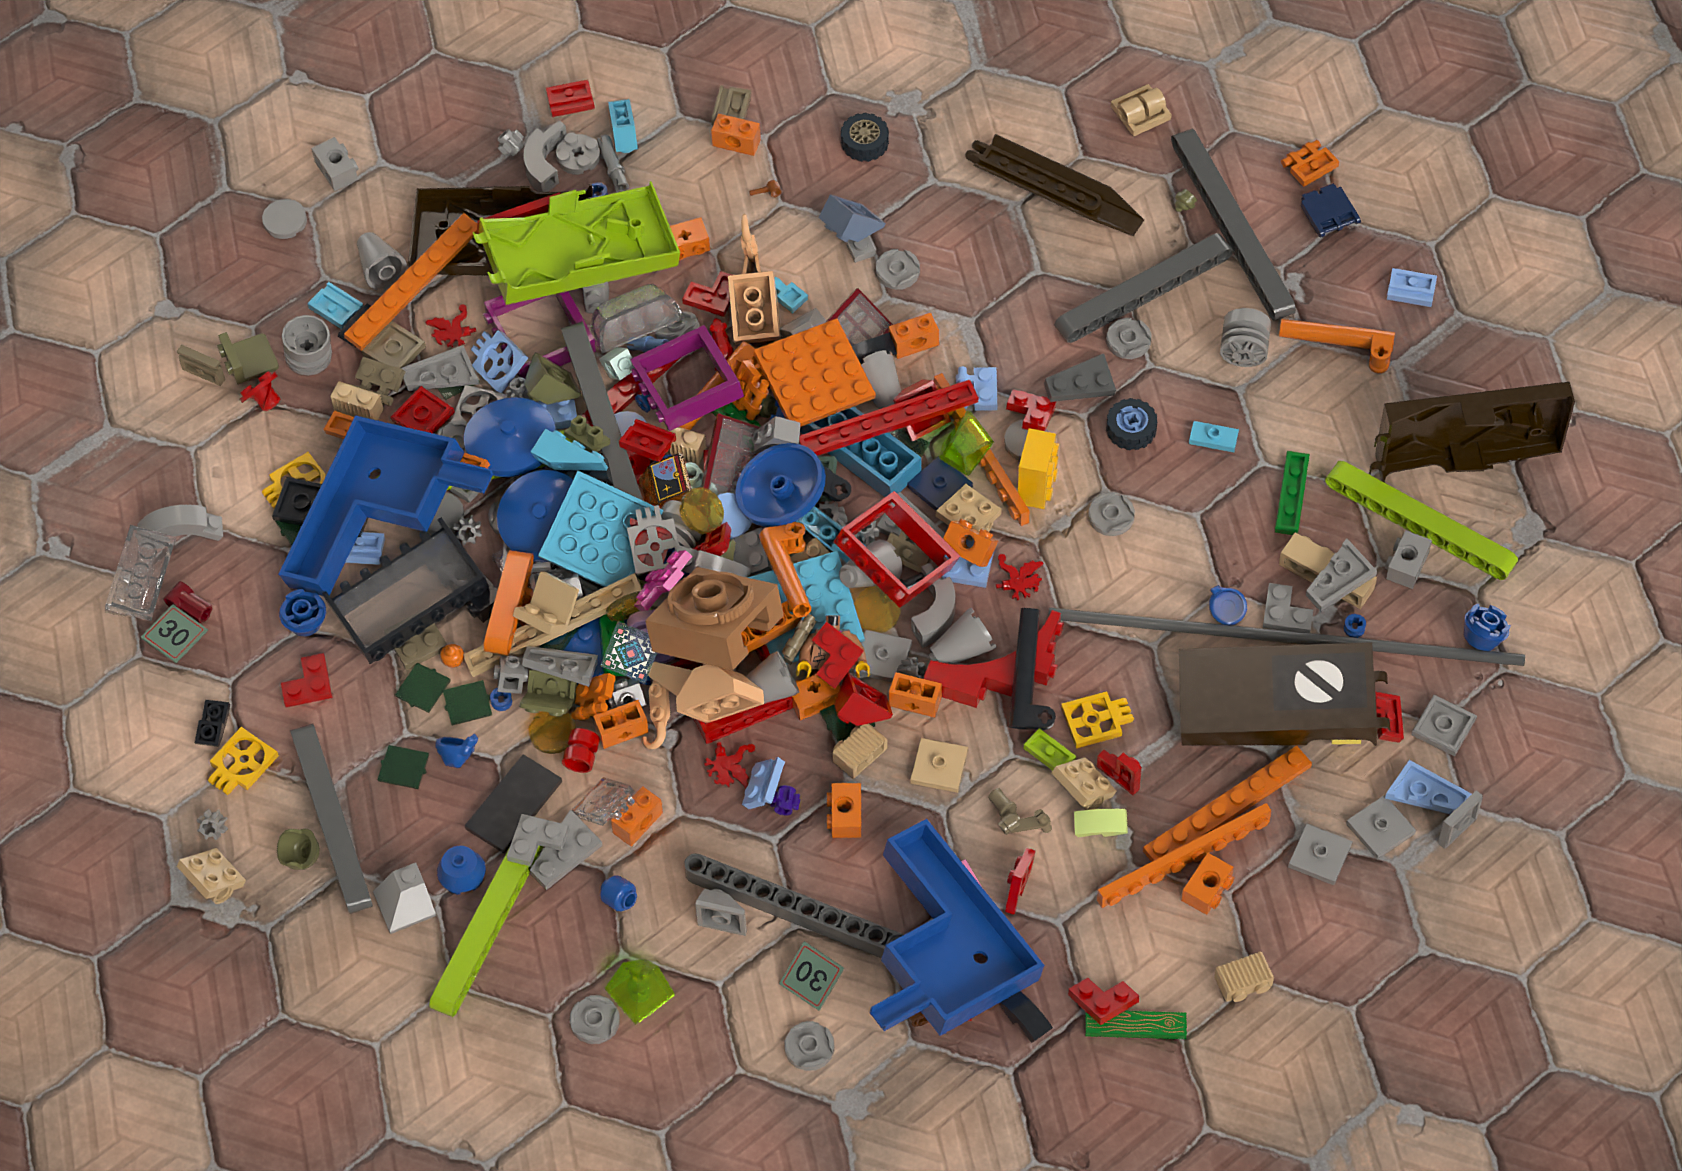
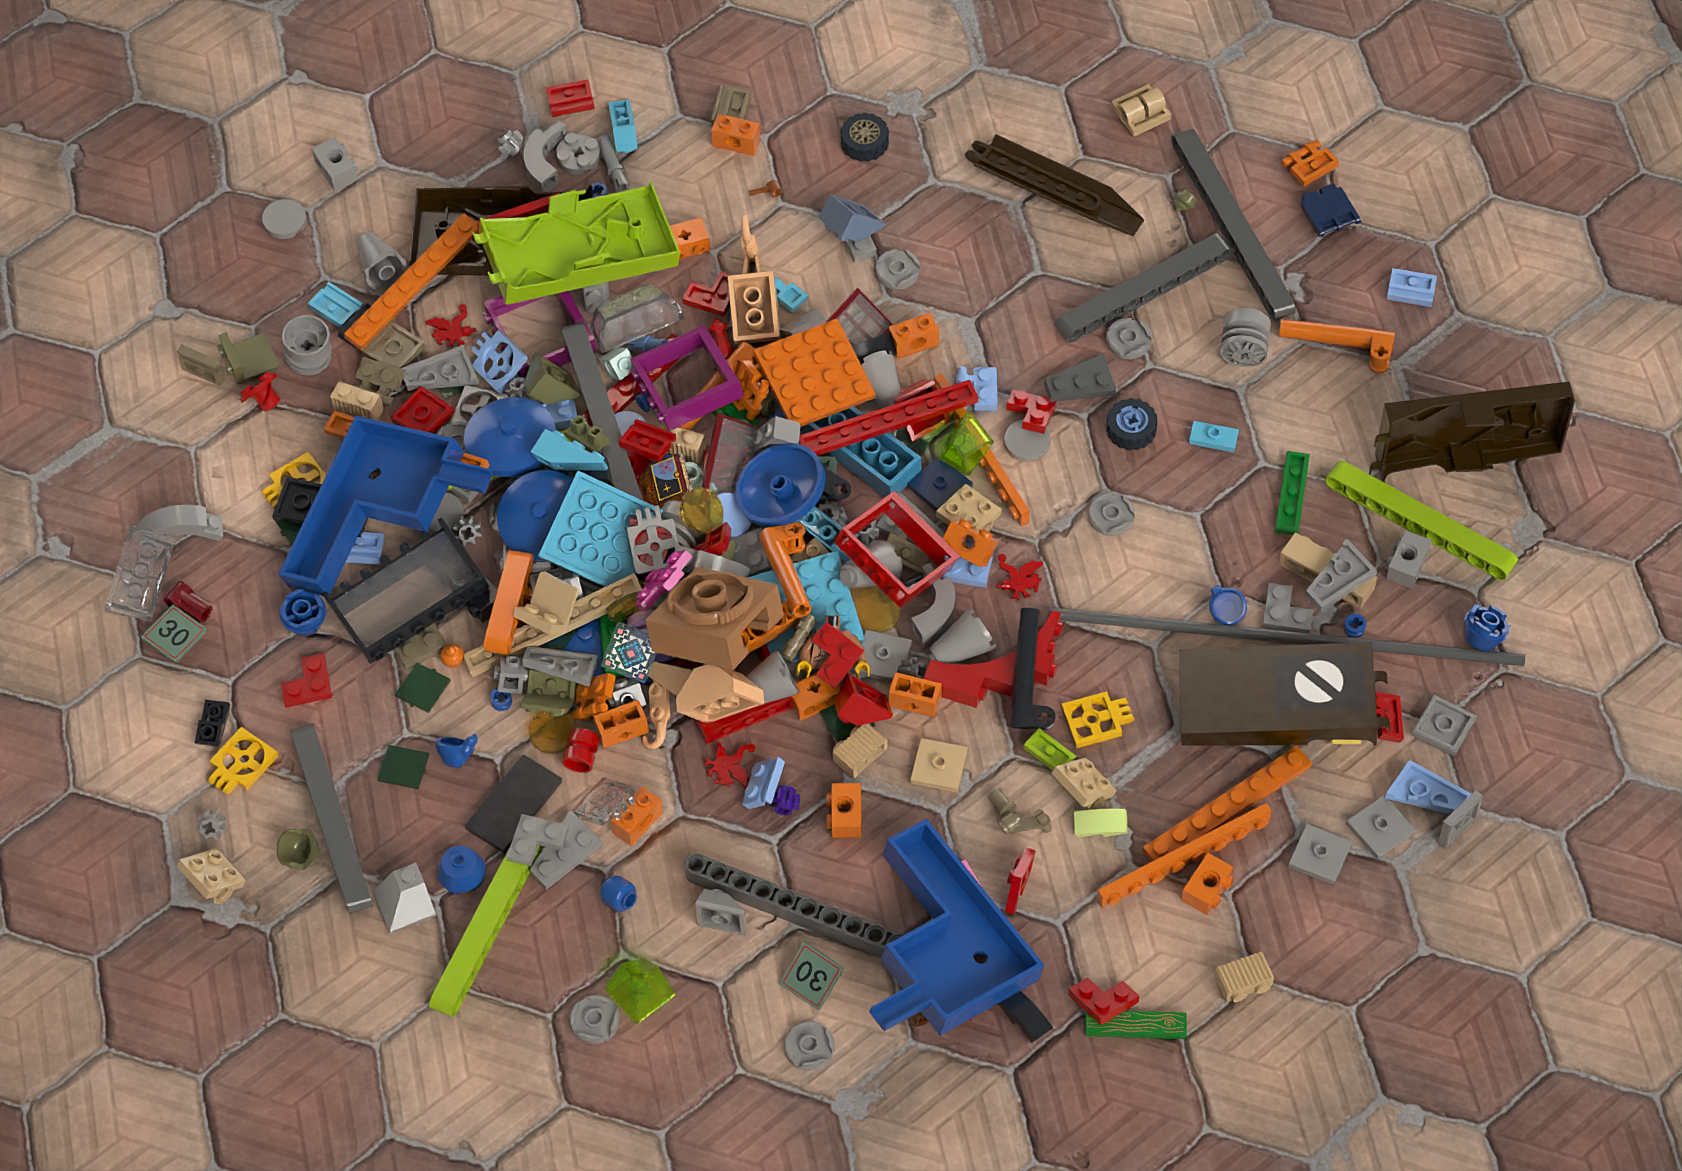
clear green piece [443,680,492,726] -> none
light grey tile [654,311,699,341] -> none
yellow piece [1018,428,1059,509] -> none
red plate [1097,750,1142,796] -> none

